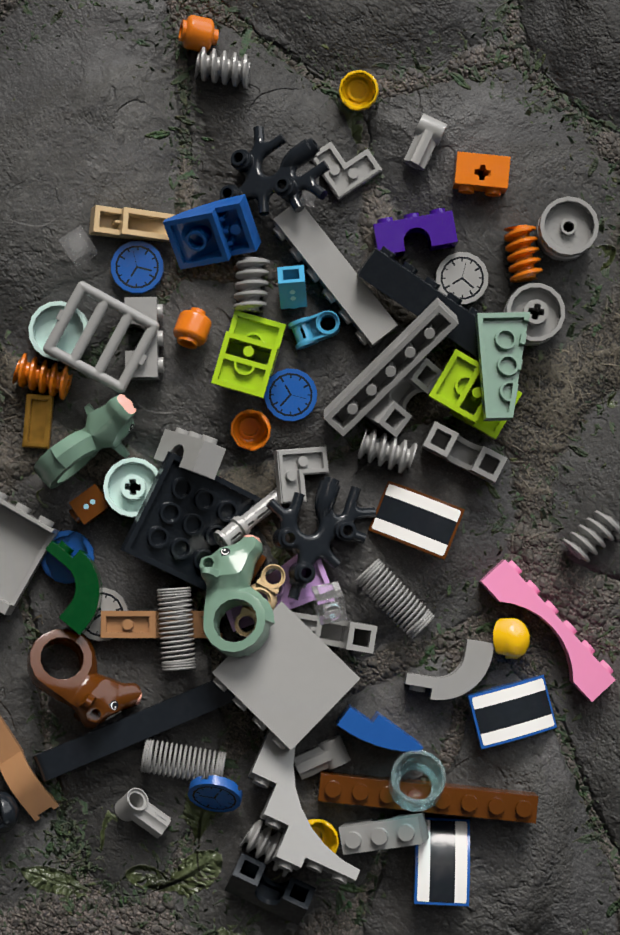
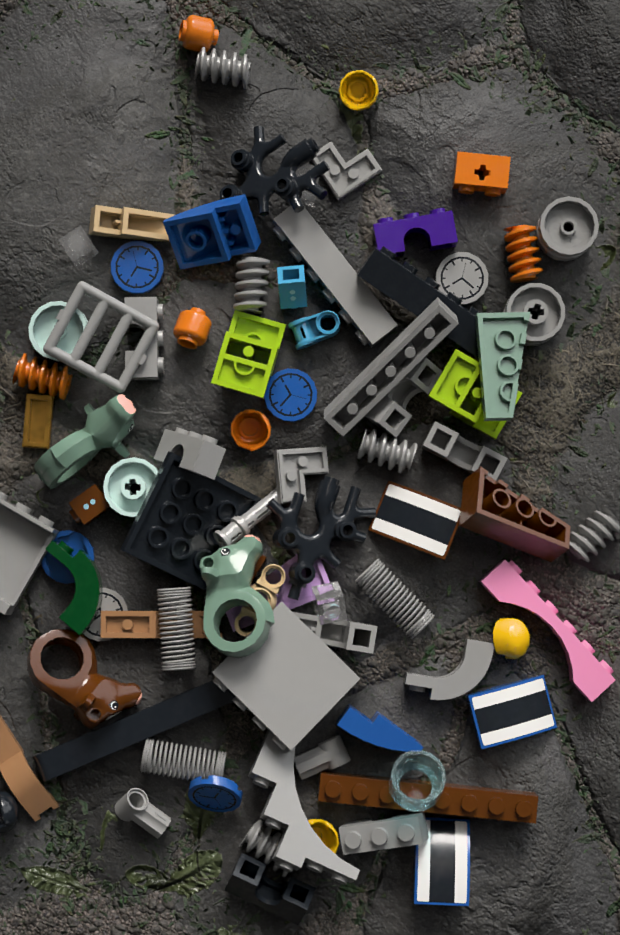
light grey piece [403,113,448,171] -> none
none -> reddish brown wedge [459,466,571,562]

